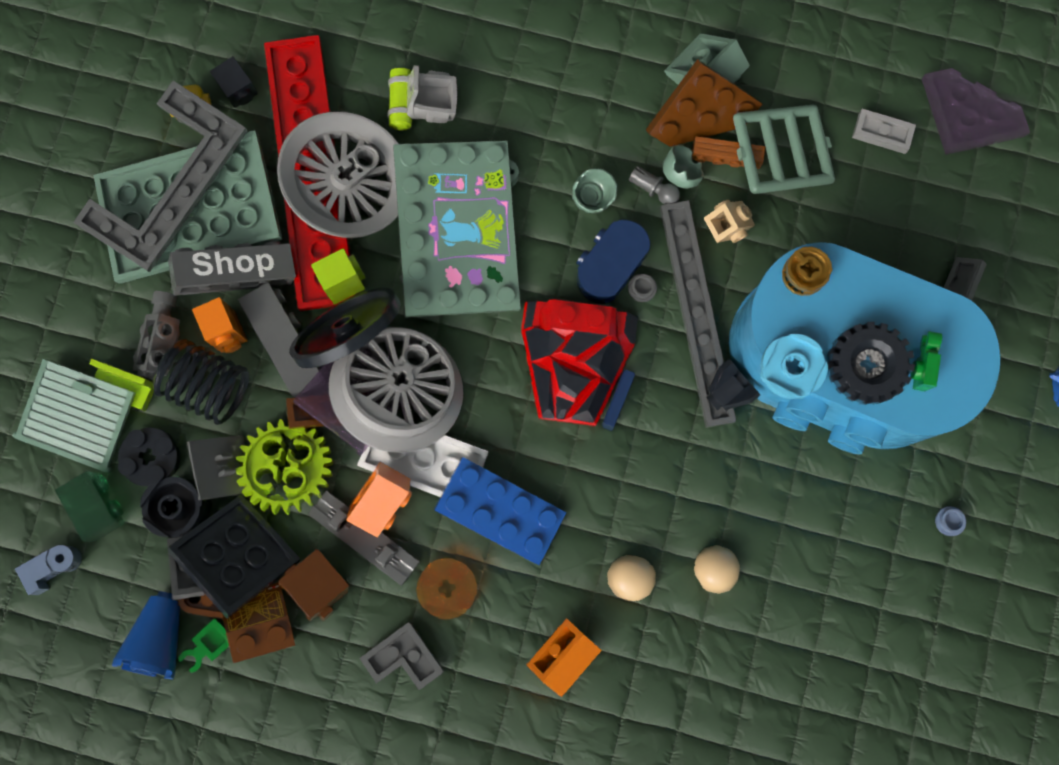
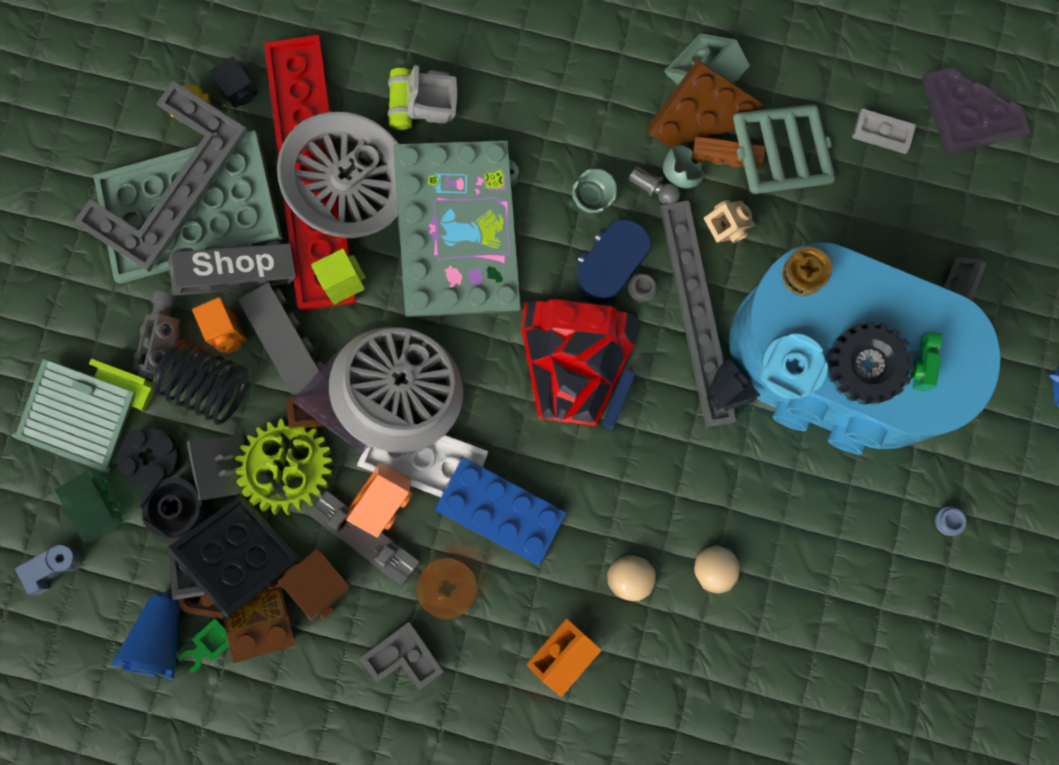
black dish [289,288,401,368] -> none

